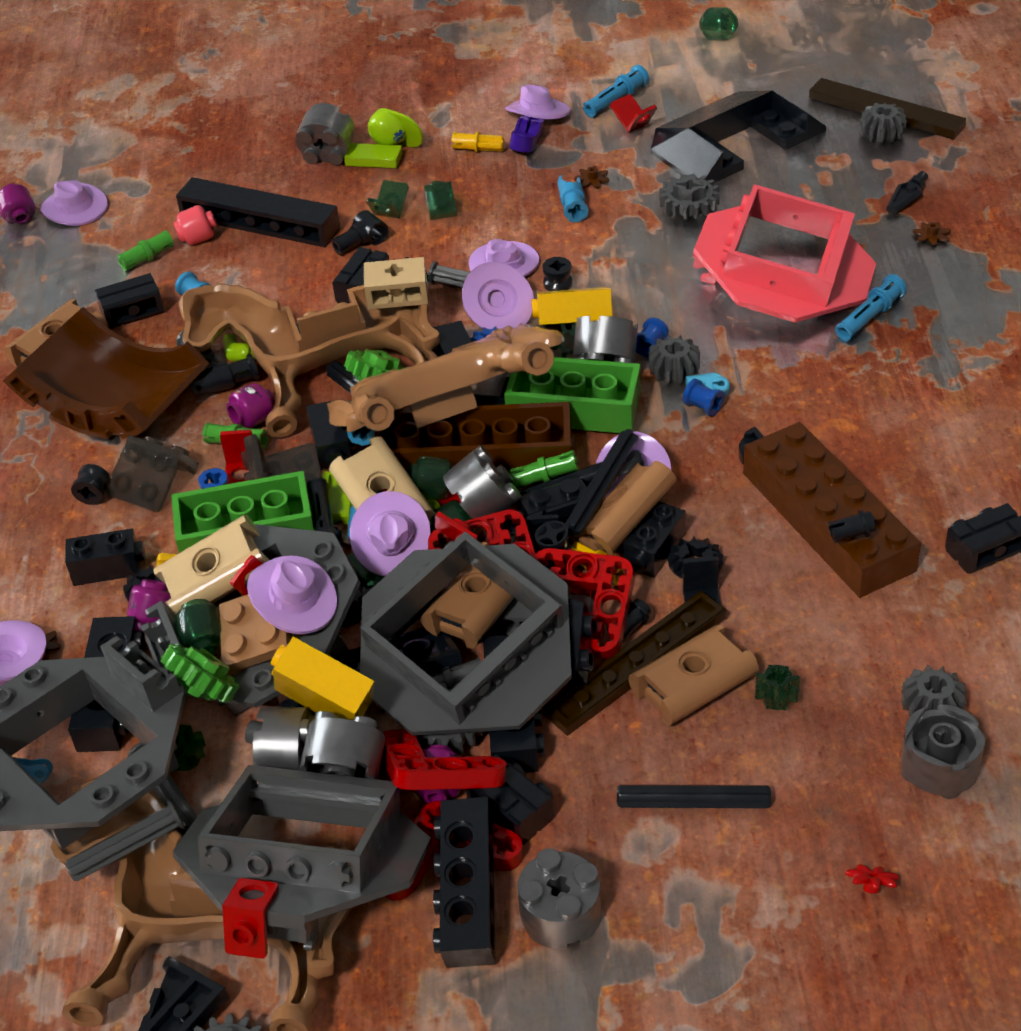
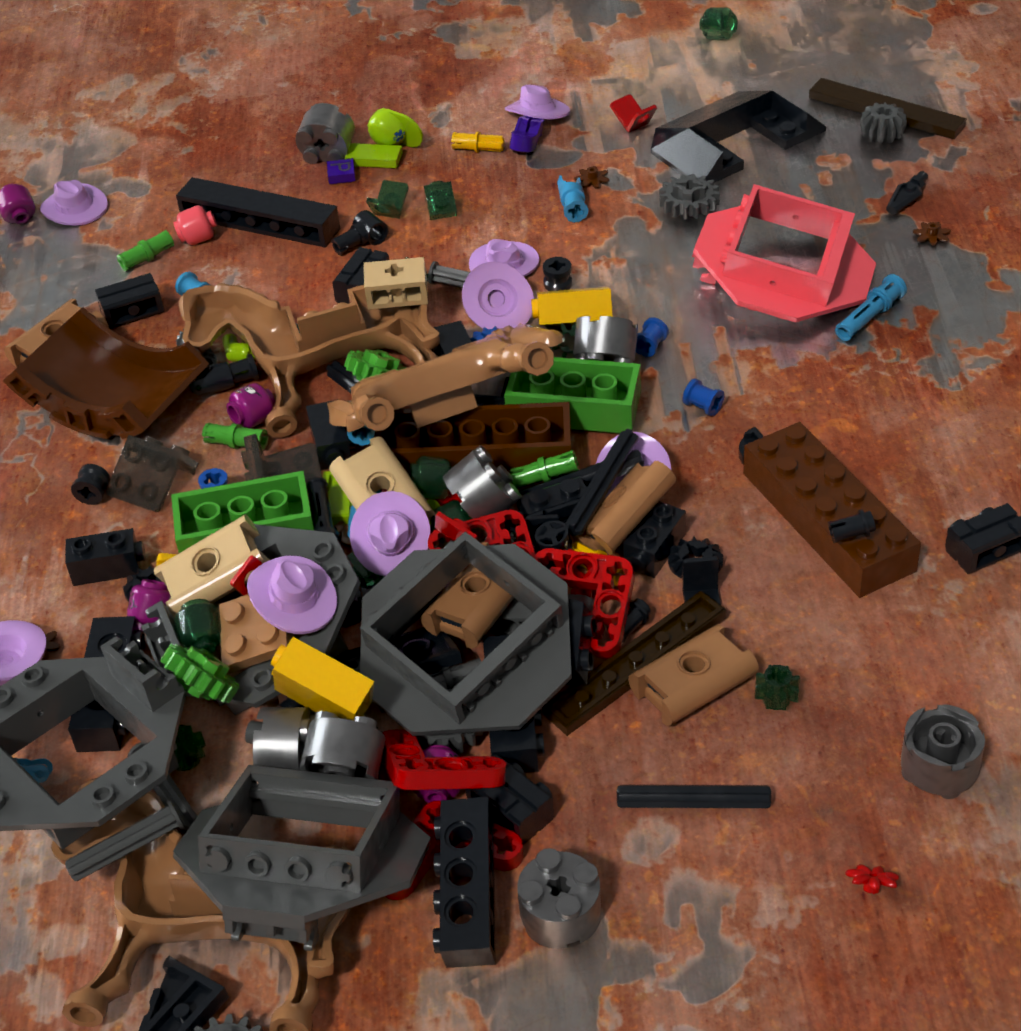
red bracket [220,430,259,484] -> none
red bracket [222,878,279,959] -> none
dark azure pin [583,65,650,118] -> none
dark grey gear [648,335,700,385] -> none
medium azure arm [685,372,730,395] -> none
dark grey gear [901,664,966,716] -> none
none -> dark purple tile [327,158,356,184]

